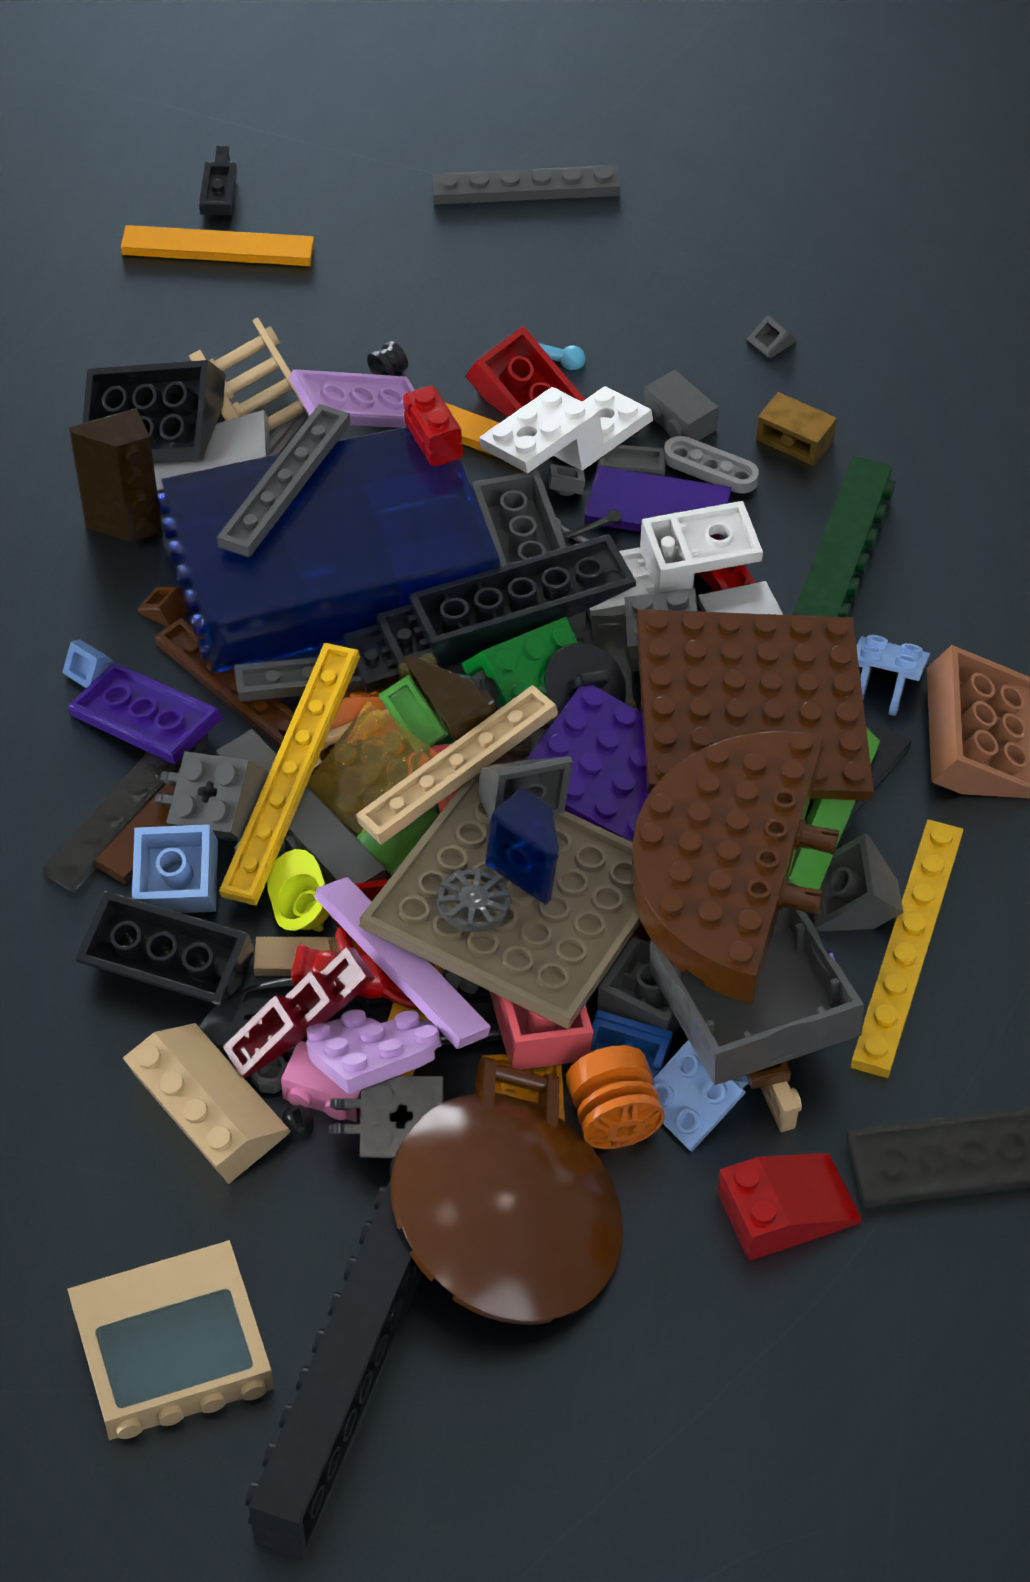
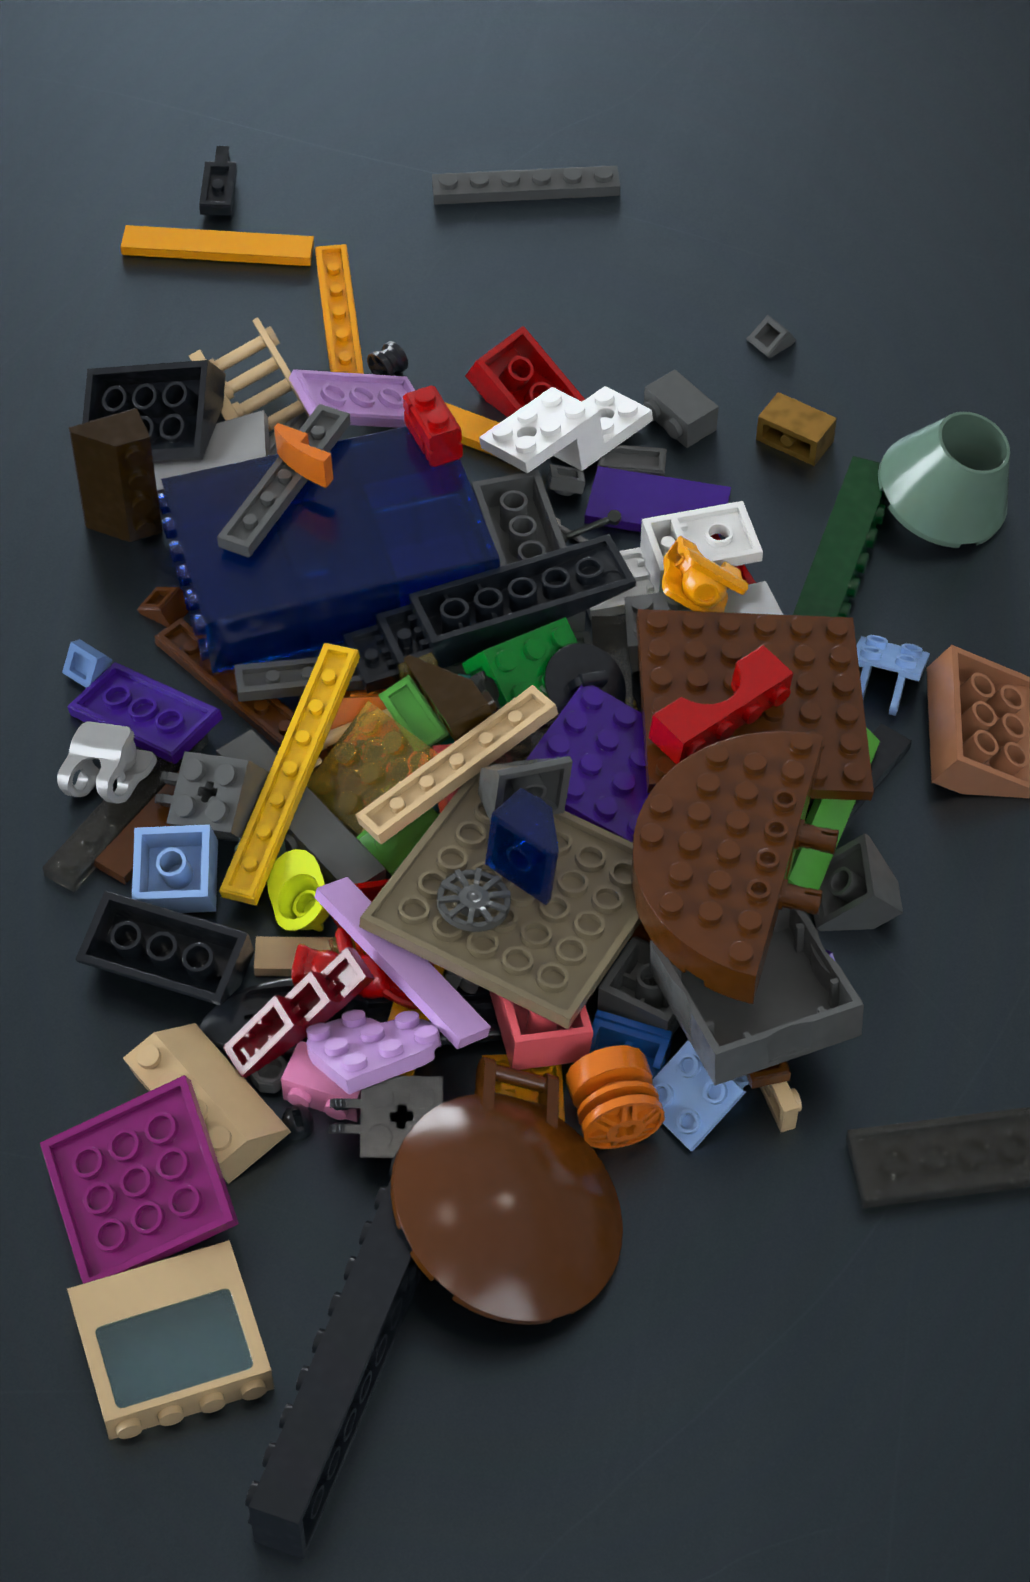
medium azure bar [539,343,586,370] -> none
light grey plate [664,436,759,494] -> none
red slope [717,1153,862,1261] -> none
yellow plate [850,819,964,1079] -> none
none -> magenta plate [40,1075,239,1284]
none -> light grey piece [57,721,157,804]
none -> orange slope [274,423,334,488]
none -> light orange tile [315,244,364,374]
none -> red arch [648,645,794,765]
none -> light orange piece [662,536,748,612]
none -> sand green cone [878,412,1010,548]

